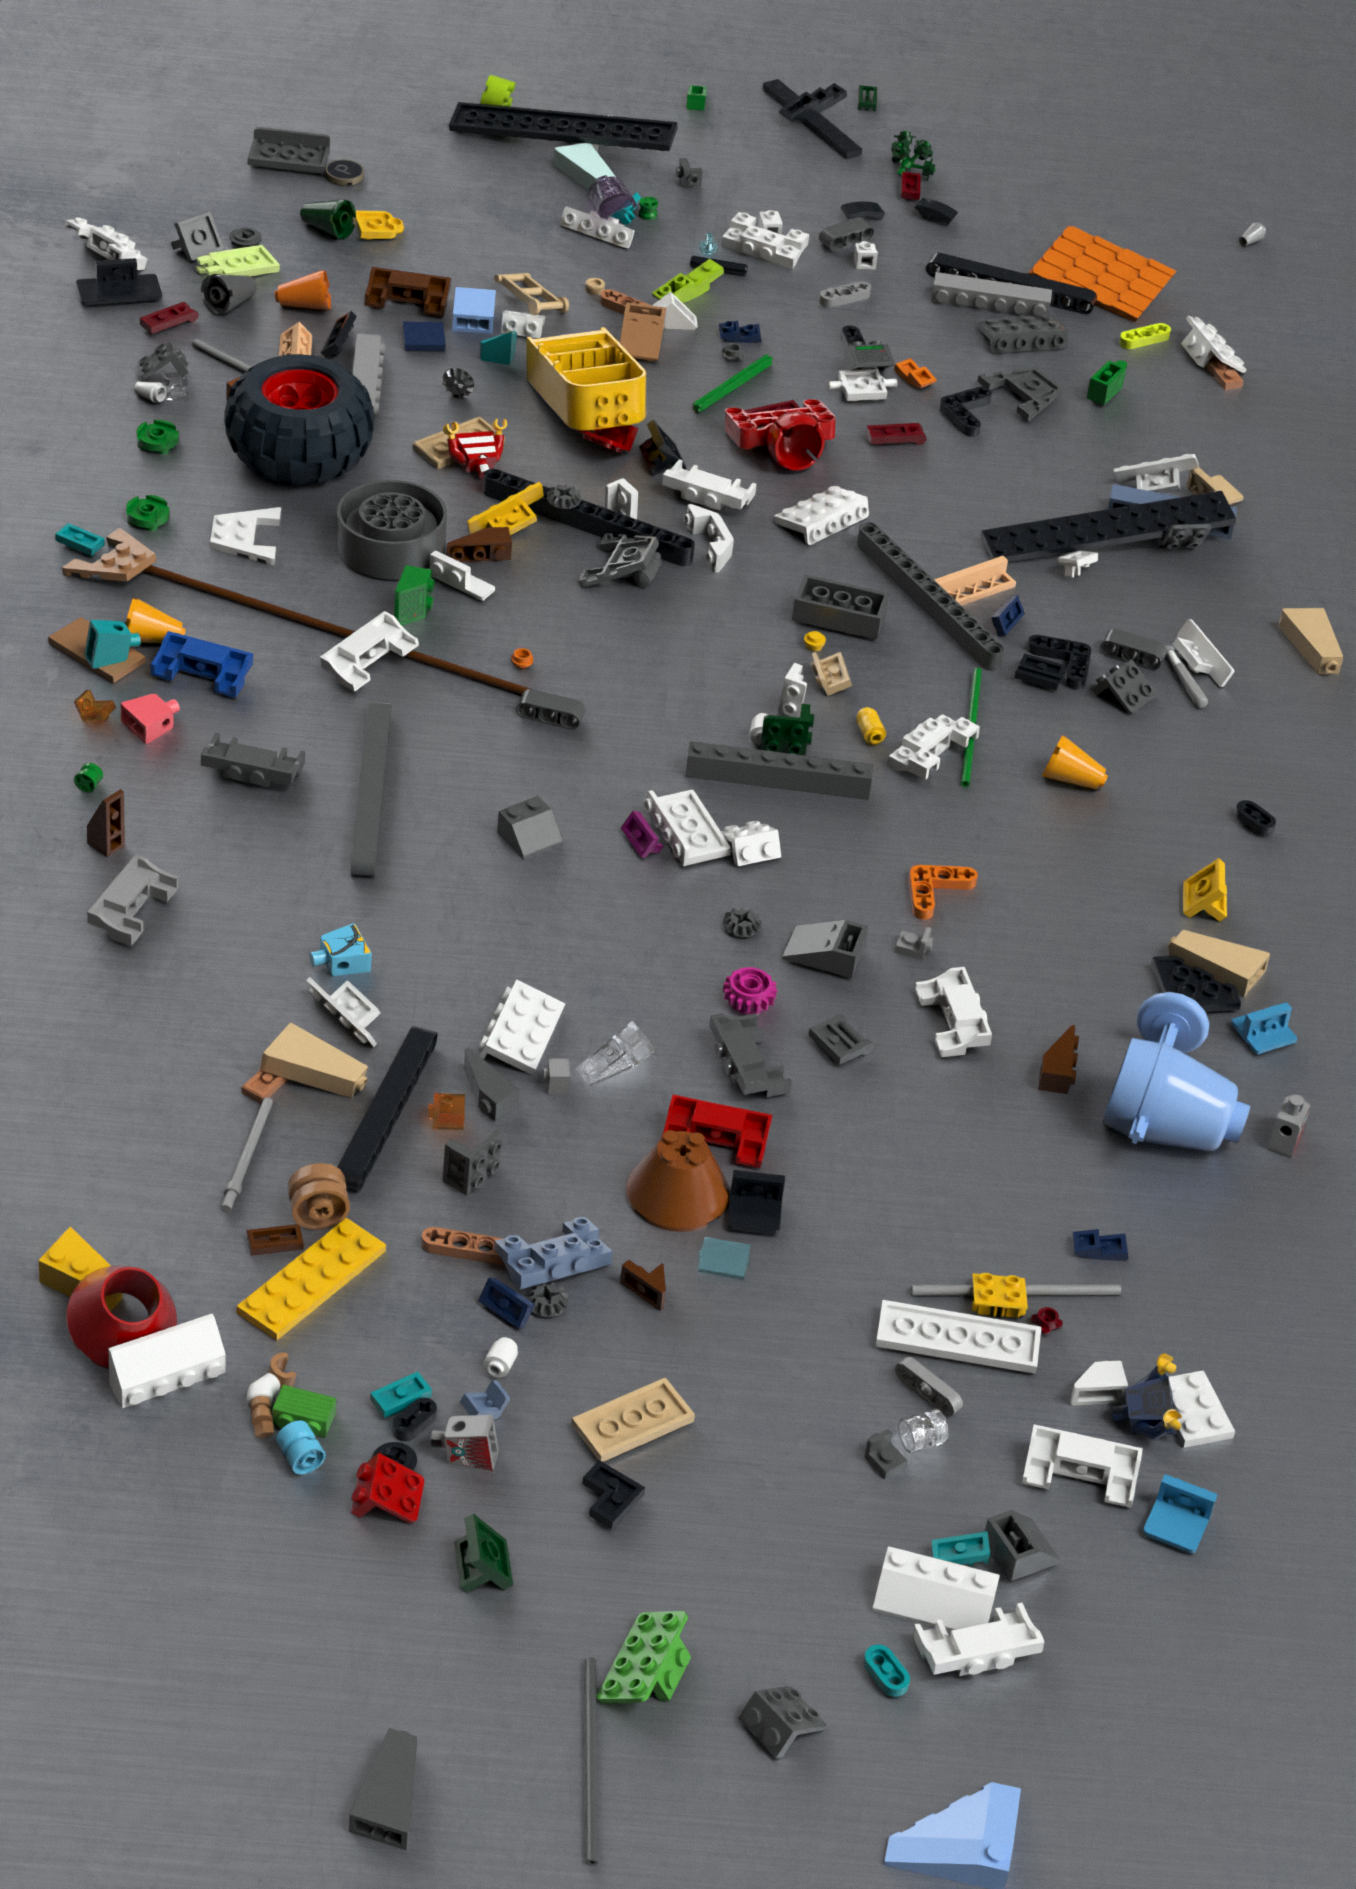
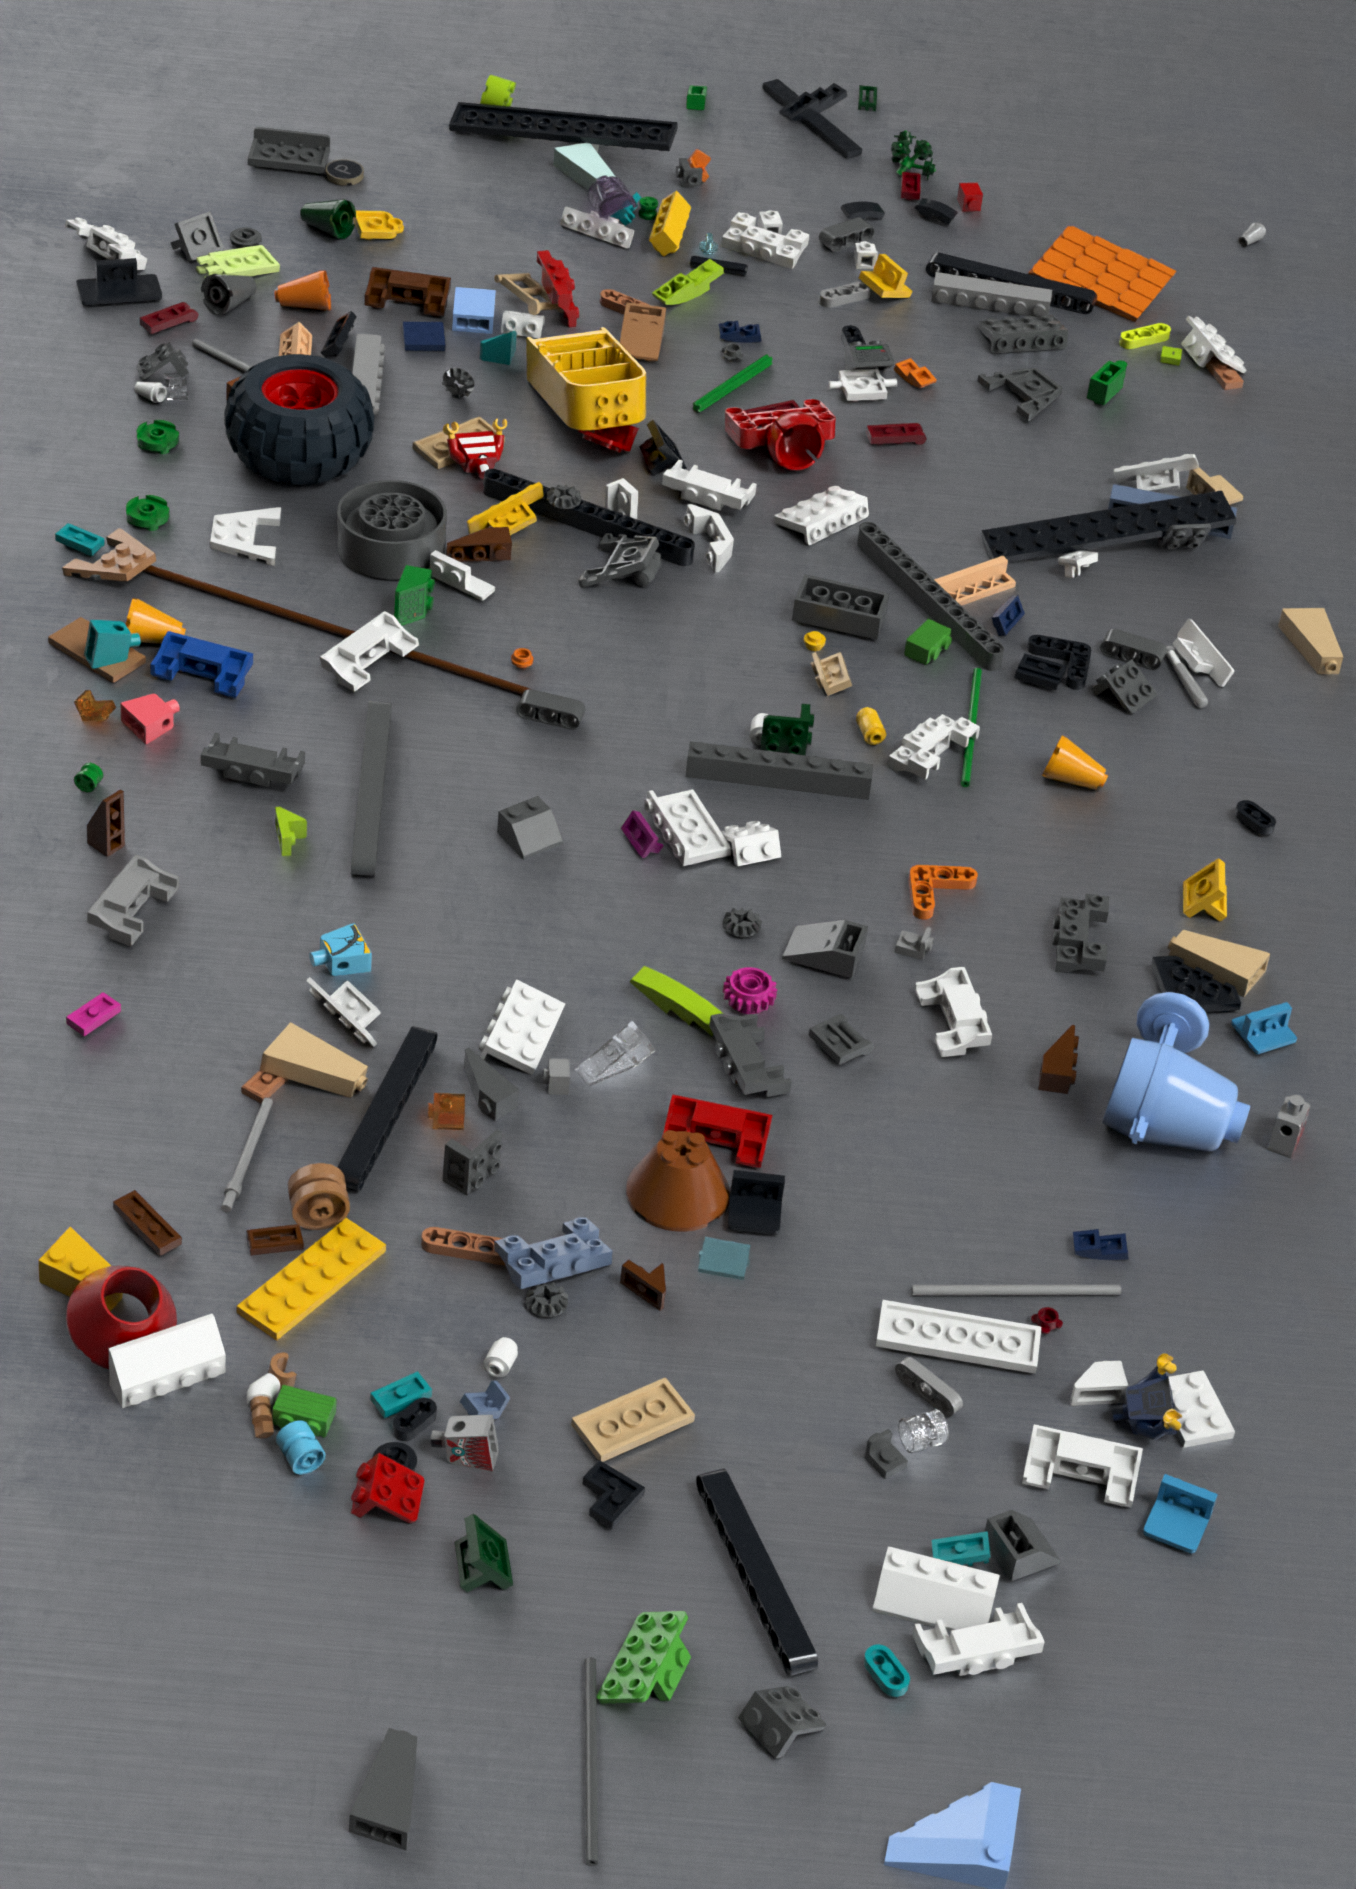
dark blue plate [478,1277,535,1329] -> none
tan tile [585,278,605,295] -> none
white slope [652,292,698,330] -> none
white bracket [778,663,807,718] -> none
black beam [939,387,992,437] -> none
yellow hinge [972,1273,1028,1319] -> none
none -> dark pink plate [66,992,121,1036]
none -> reddish brown plate [113,1190,182,1256]
none -> lime slope [275,807,307,856]
none -> red bracket [536,250,579,328]
none -> lime slope [629,966,724,1036]
none -> yellow brick [649,190,691,257]
none -> orange bracket [688,149,711,182]
none -> black beam [696,1468,818,1676]
none -> yellow bracket [858,254,912,298]
none -> bright green brick [904,619,952,665]
none -> red brick [957,182,983,212]
none -> dark grey bracket [1052,893,1109,973]
none -> lime tile [1160,346,1182,366]

